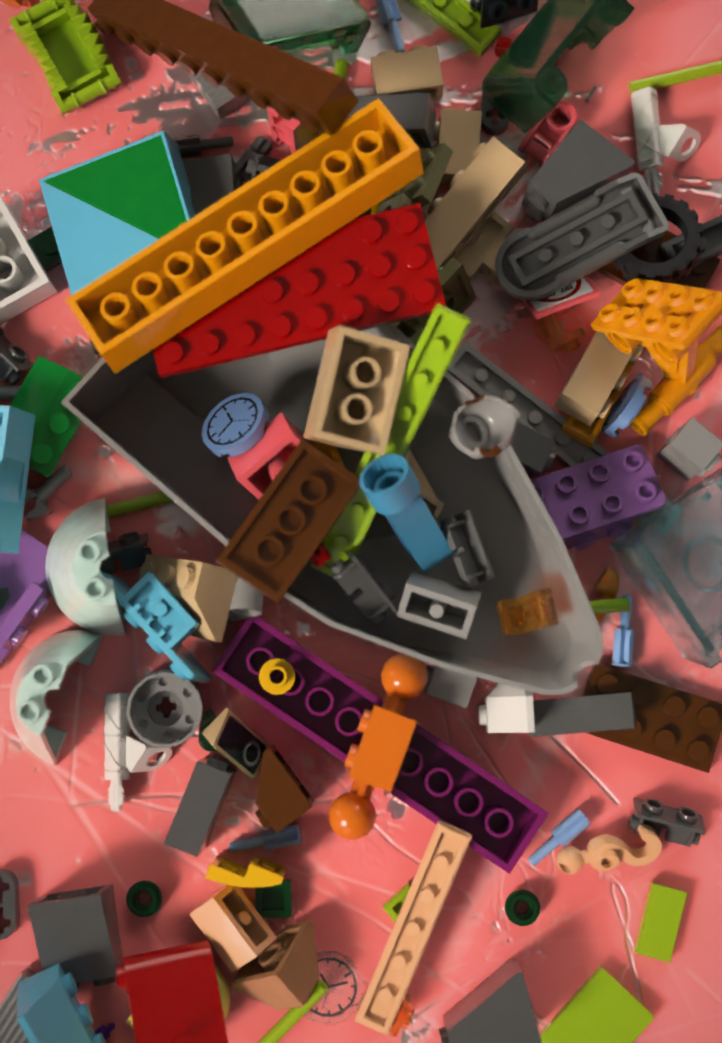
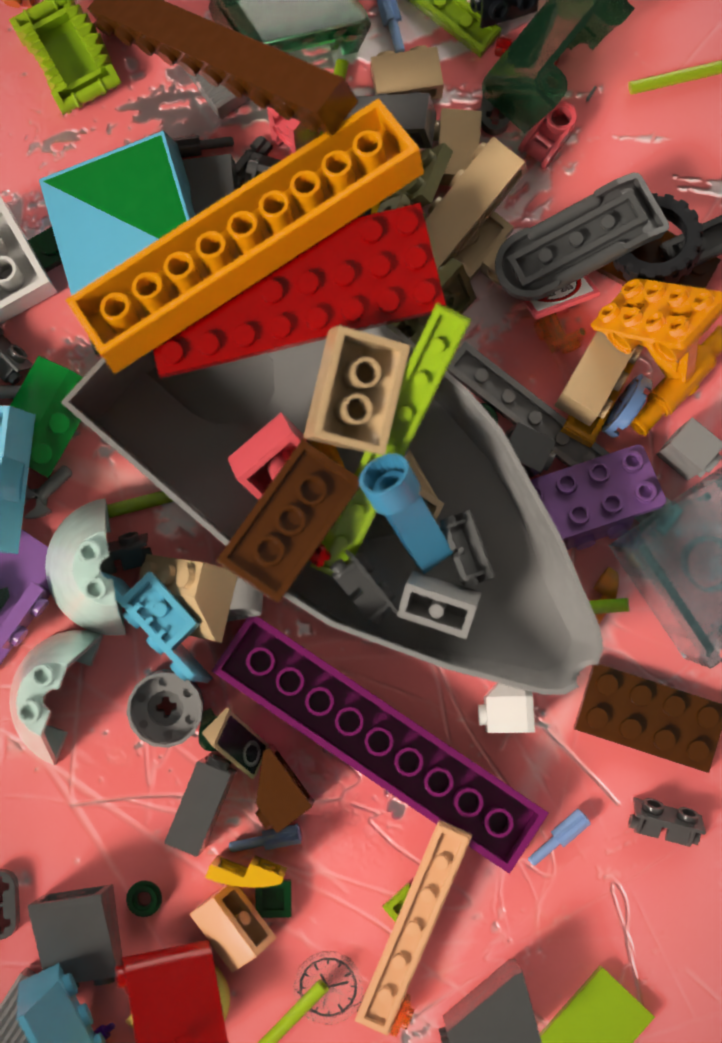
white piece [104,693,172,812] -> none
medium blue tile [201,392,270,457] -> none
medium nougat slope [230,920,319,1011] -> none
yellow plate [259,659,295,695] -> none
orange brick [329,653,428,840] -> none
light grey brick [423,664,477,708] -> none
light grey hair [449,394,521,459] -> none
clear orange bracket [496,588,559,637] -> none
dark green plate [504,889,540,926] -> none
dark grey slope [521,119,635,221] -> none
dark grey tile [529,692,637,737] -> none
light nougat piece [556,824,662,875] -> none
light blue axle [611,595,634,667] -> none
white piece [631,86,701,196] -> none
lime tile [634,882,687,963] -> none

